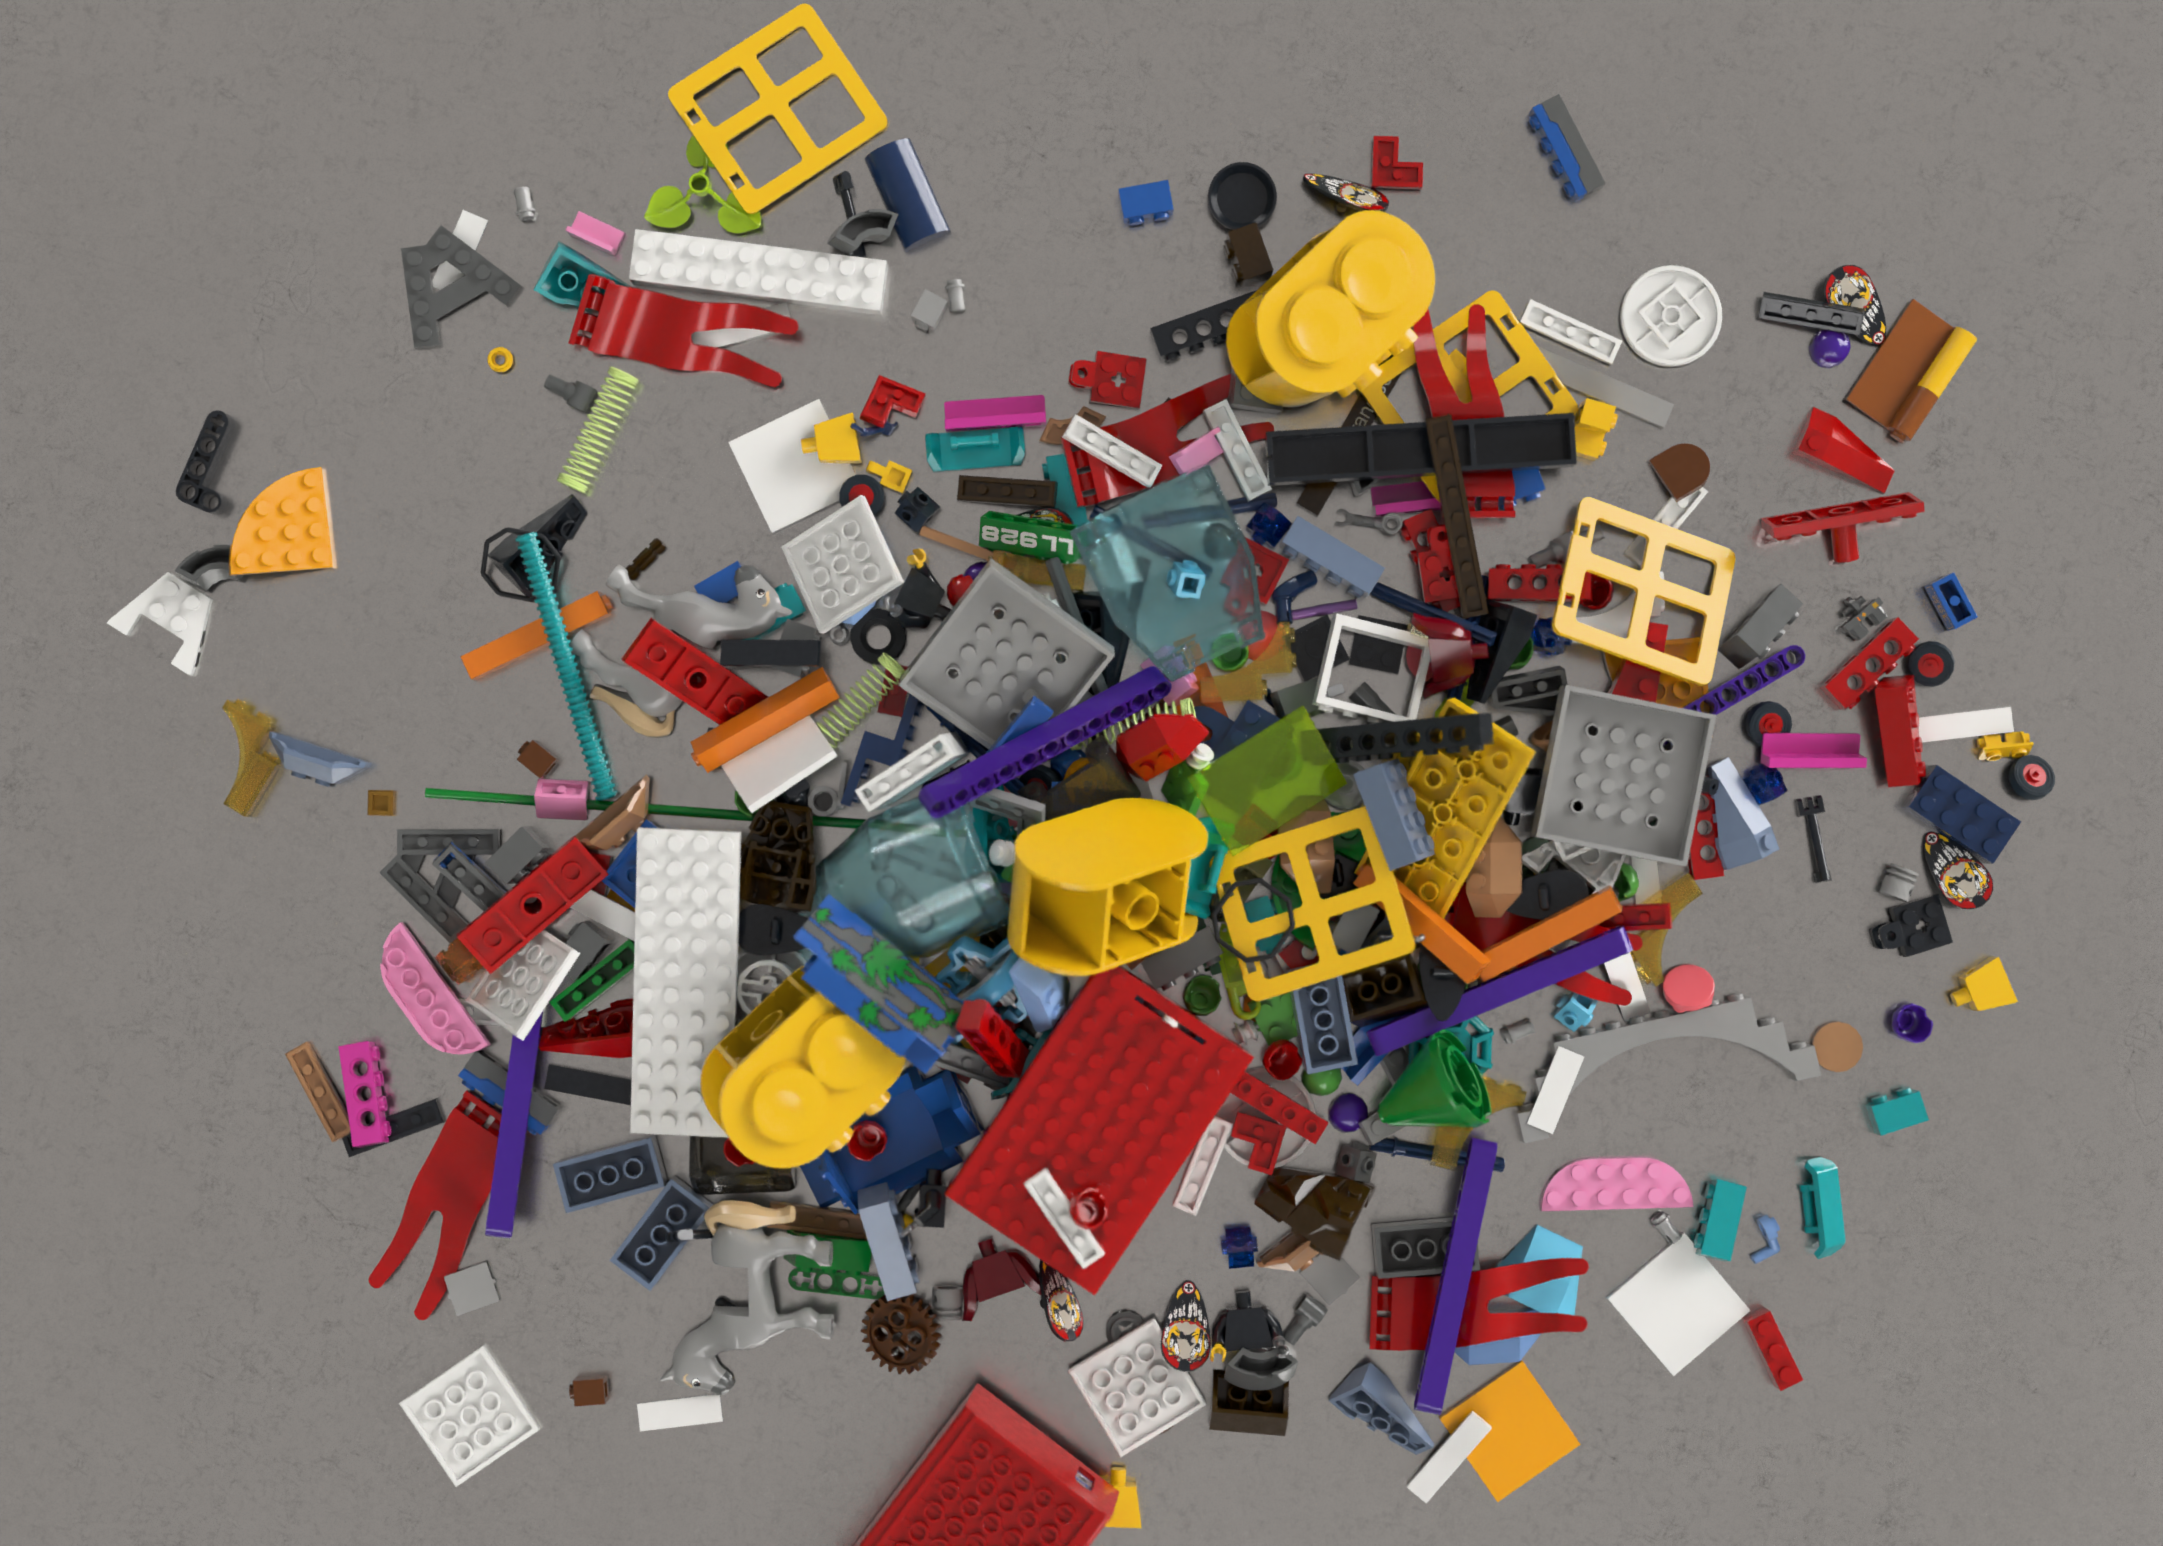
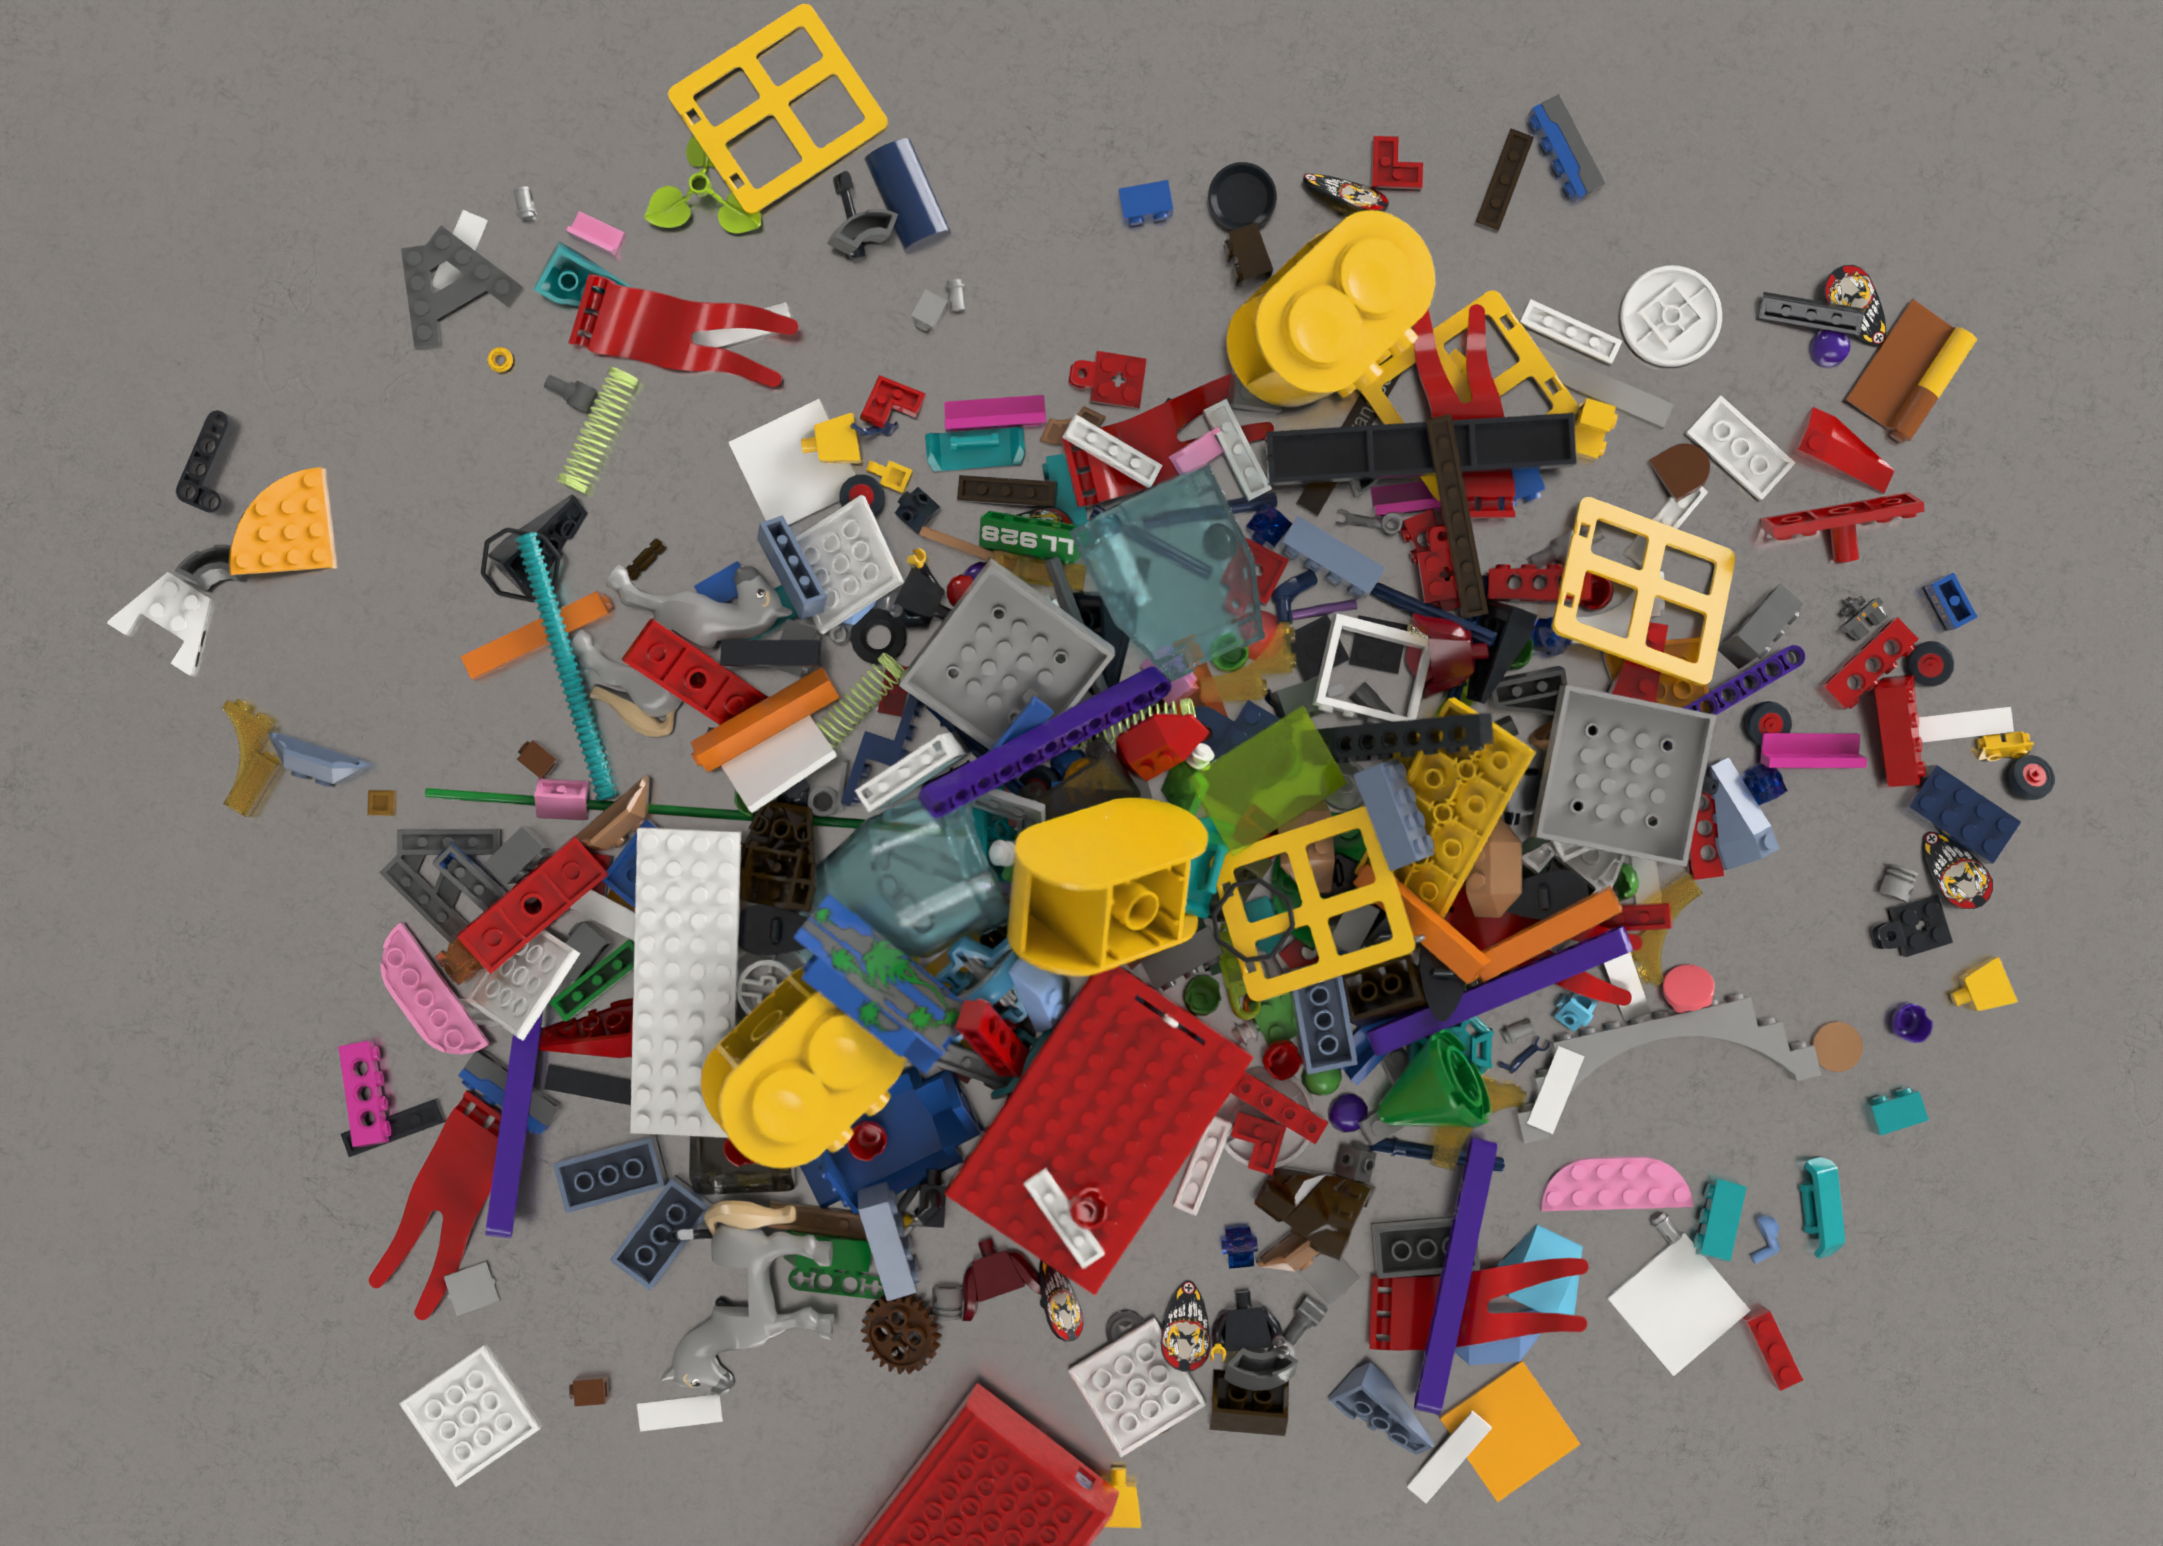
medium nougat tile [285,1041,351,1142] -> none
white brick [629,229,888,315] -> none
black brick [1150,290,1257,362] -> none
medium azure brick [1167,560,1206,599] -> none
black hinge [1795,795,1832,883] -> none
none -> sand blue brick [757,515,827,620]
none -> dark brown tile [1474,128,1534,232]
none -> dark blue piece [1498,1036,1550,1074]
none -> white plate [1685,395,1795,501]

